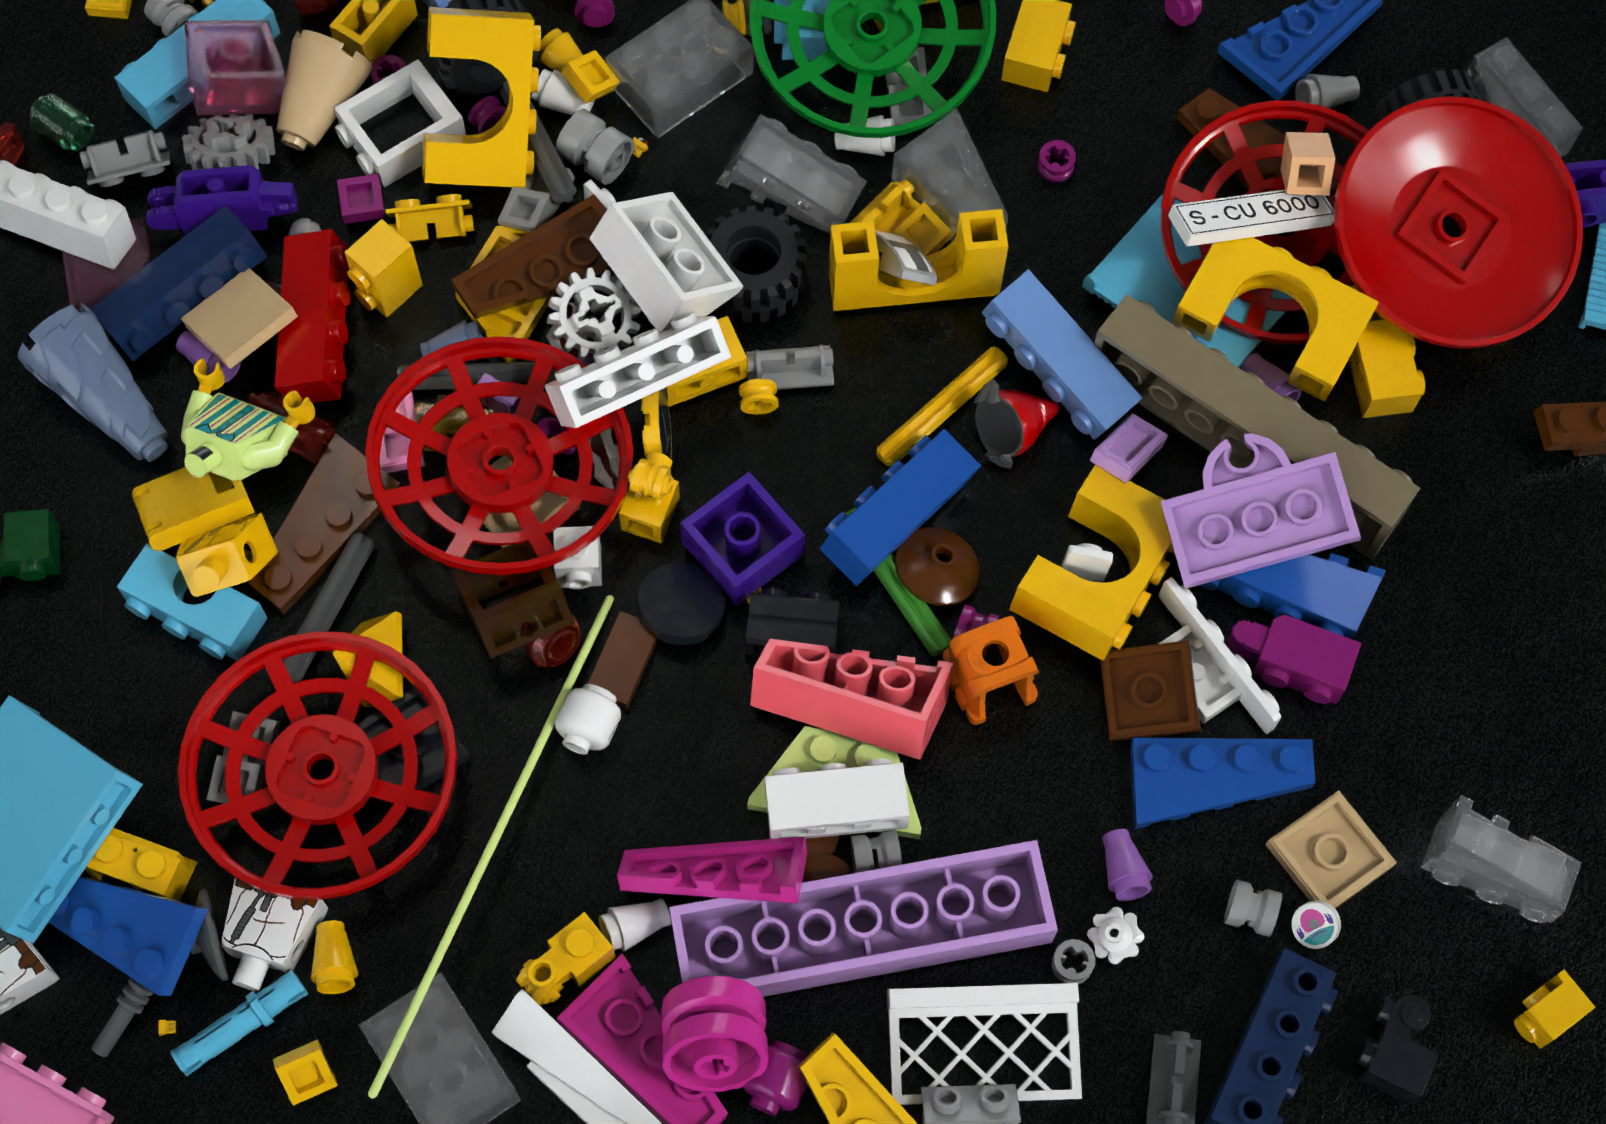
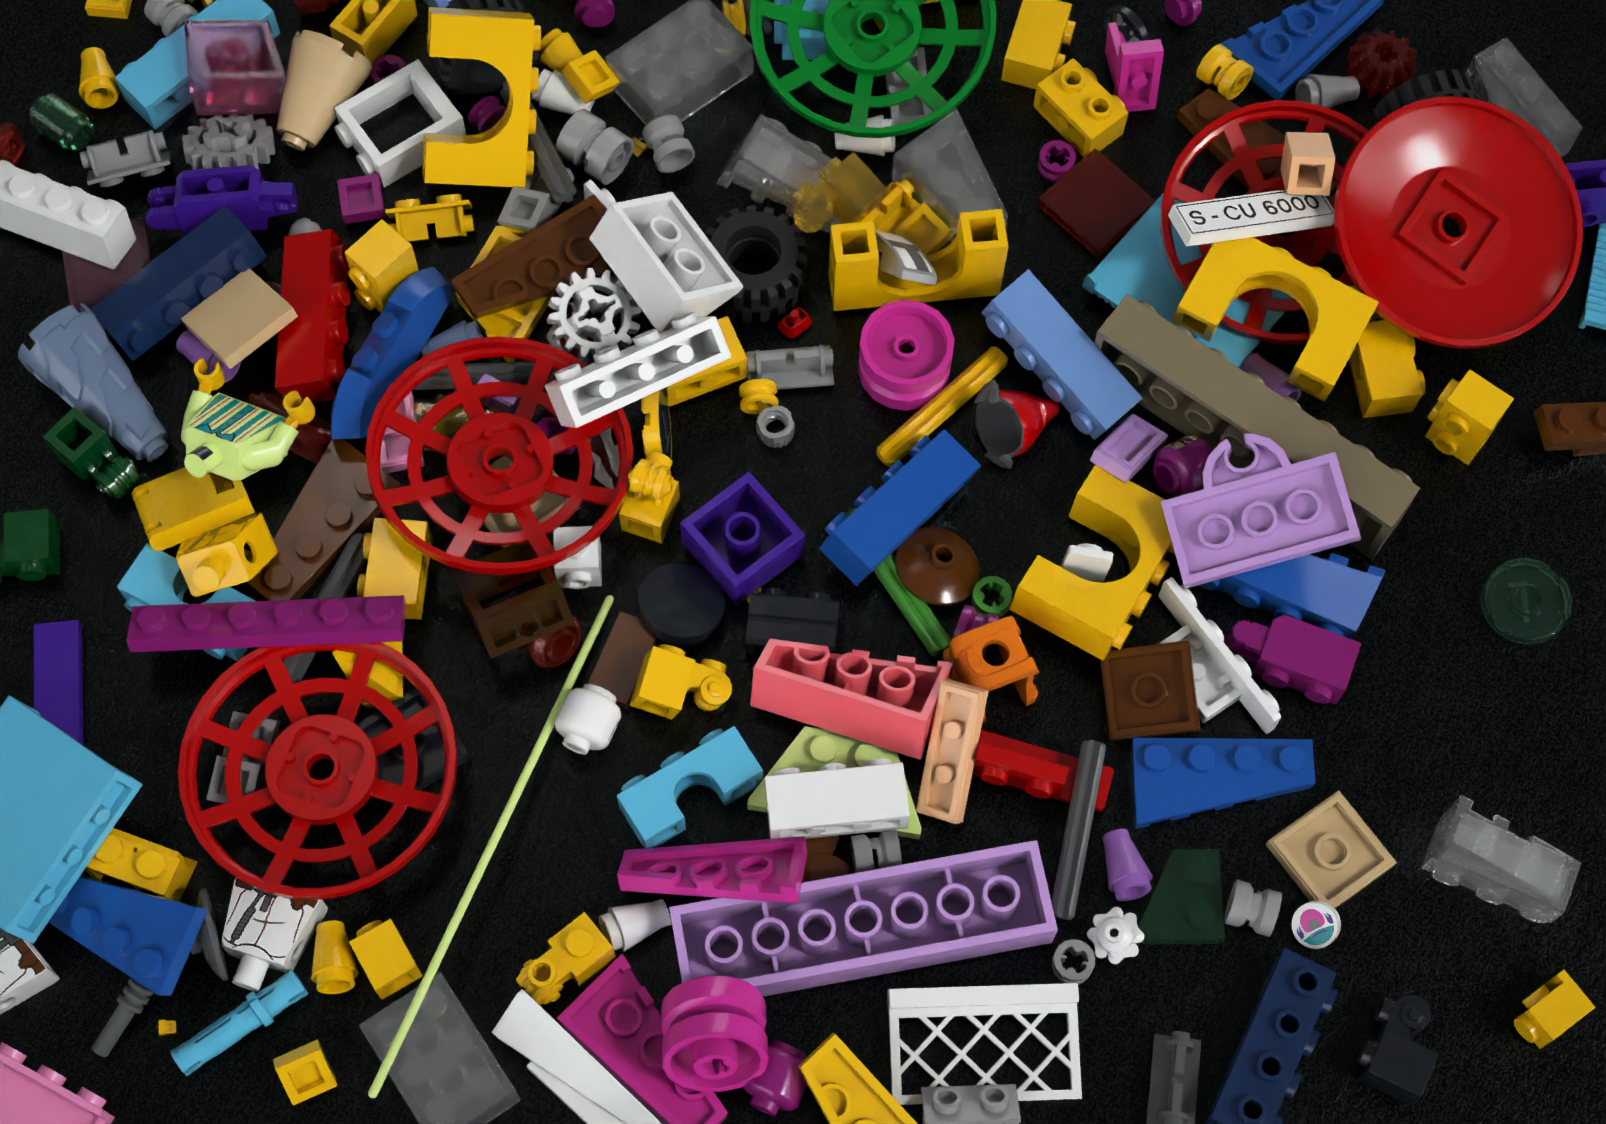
none -> dark purple tile [34,620,84,745]
none -> dark green brick [43,406,140,500]
none -> yellow cone [79,47,120,109]
none -> magenta plate [126,595,406,652]
none -> blue brick [330,267,451,440]
none -> yellow brick [349,918,423,1000]
none -> yellow brick [357,518,433,620]
none -> medium azure arch [617,726,763,849]
none -> yellow brick [629,644,732,720]
none -> light grey wheel [642,115,695,173]
none -> light grey axle [756,405,795,448]
none -> red rock [778,308,812,338]
none -> clear yellow brick [789,152,888,233]
none -> dark pink wheel [858,300,955,411]
none -> light nougat tile [916,679,989,824]
none -> bright green bush [971,576,1012,619]
none -> red bracket [972,730,1114,812]
none -> yellow brick [1033,58,1129,161]
none -> clear red tile [1037,148,1155,257]
none -> dark grey axle [1051,740,1106,920]
none -> dark pink piece [1101,5,1164,112]
none -> clear green wing [1137,849,1225,944]
none -> magenta head [1153,436,1214,497]
none -> yellow wheel [1196,44,1254,101]
none -> clear red gear [1347,27,1417,98]
none -> yellow brick [1425,369,1514,465]
none -> clear green tile [1480,558,1572,645]

